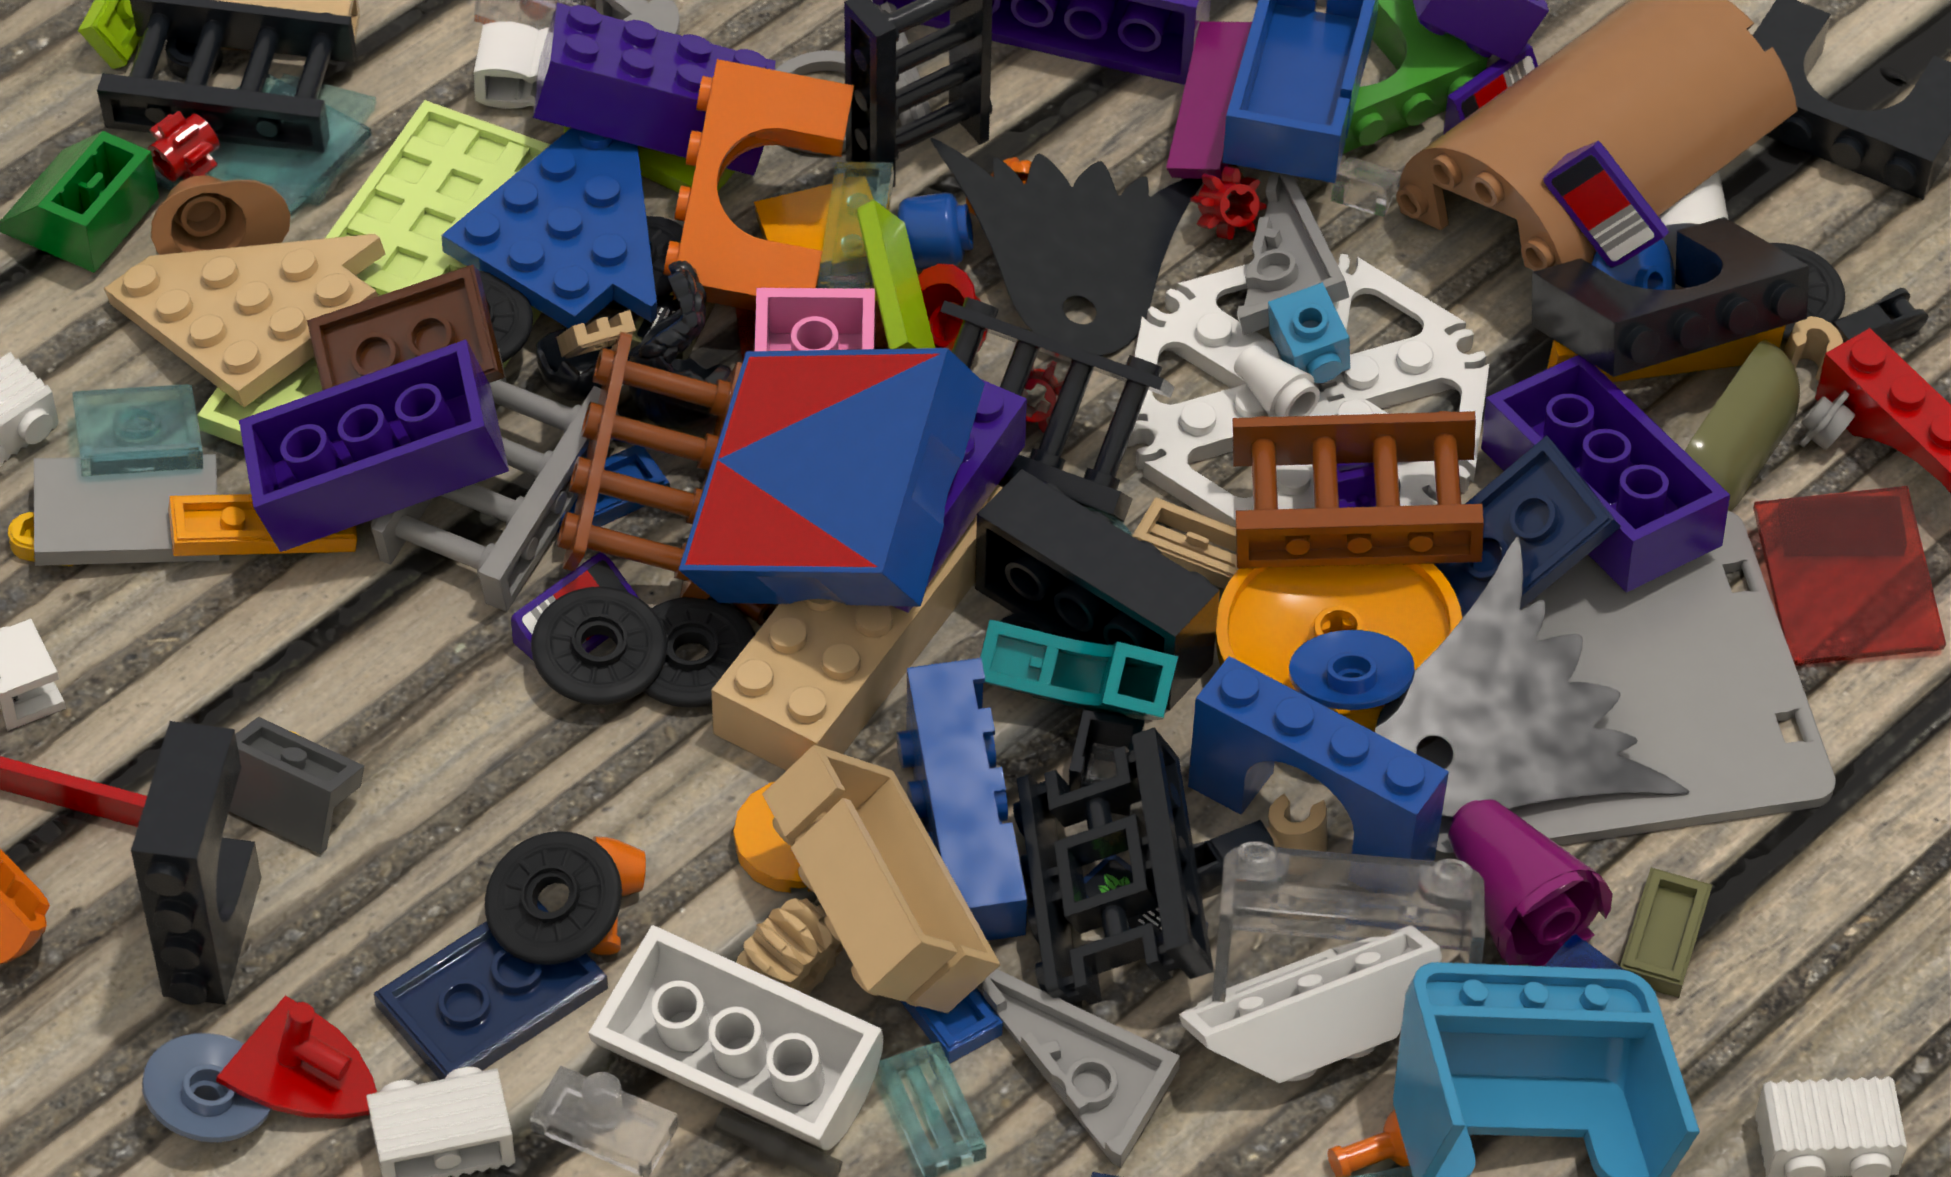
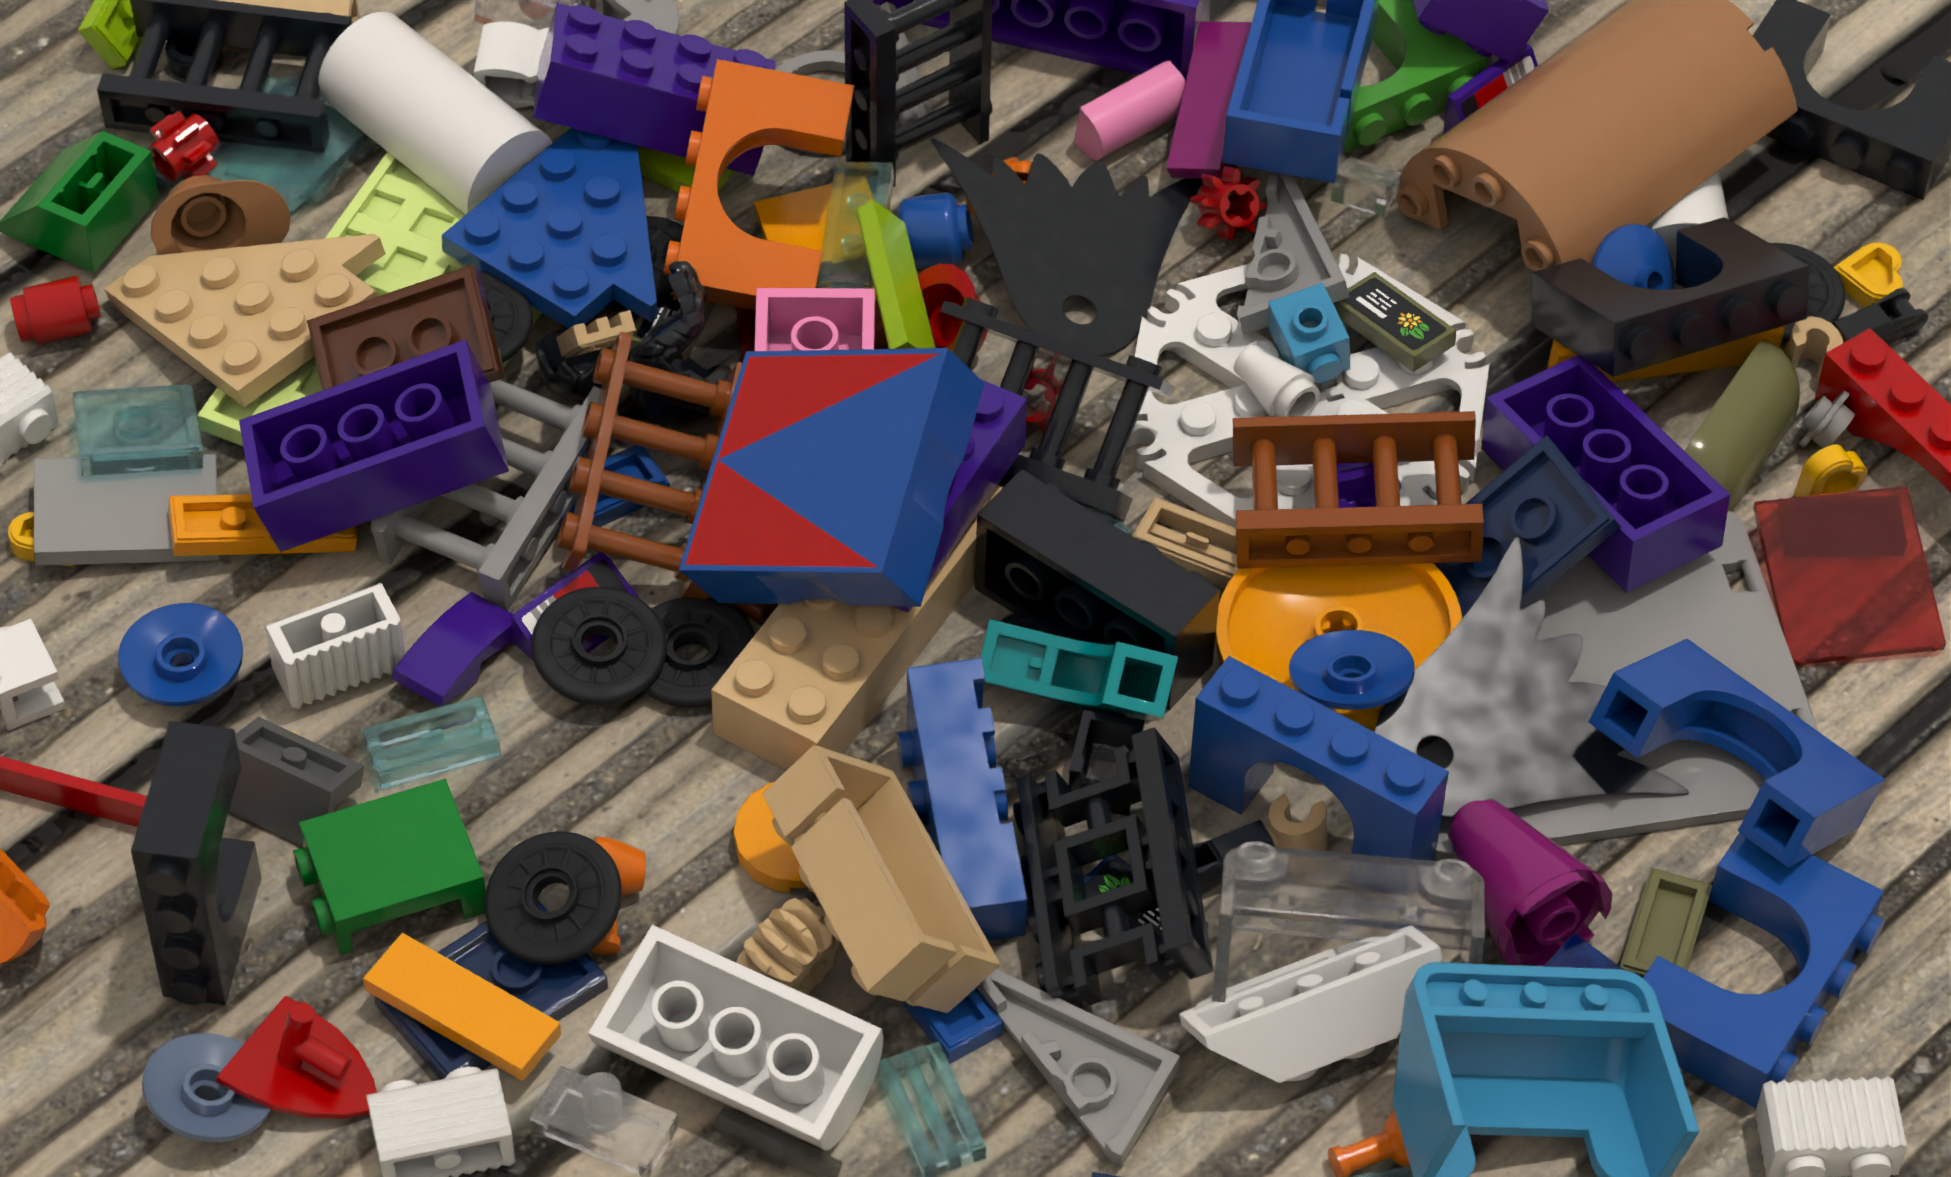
slope [1543,140,1669,268] -> none
none -> red brick [10,275,101,345]
none -> blue dish [118,603,243,706]
none -> white brick [264,583,405,709]
none -> green panel [293,778,486,955]
none -> white brick [318,12,552,215]
none -> clear light blue tile [362,696,501,789]
none -> light orange tile [363,933,561,1082]
none -> dark purple slope [392,591,513,707]
none -> bright pink brick [1074,60,1186,161]
none -> tile [1333,272,1456,372]
none -> blue arch [1588,638,1886,868]
none -> blue arch [1643,833,1885,1108]
none -> yellow tile [1794,444,1868,499]
none -> yellow tile [1833,242,1903,307]

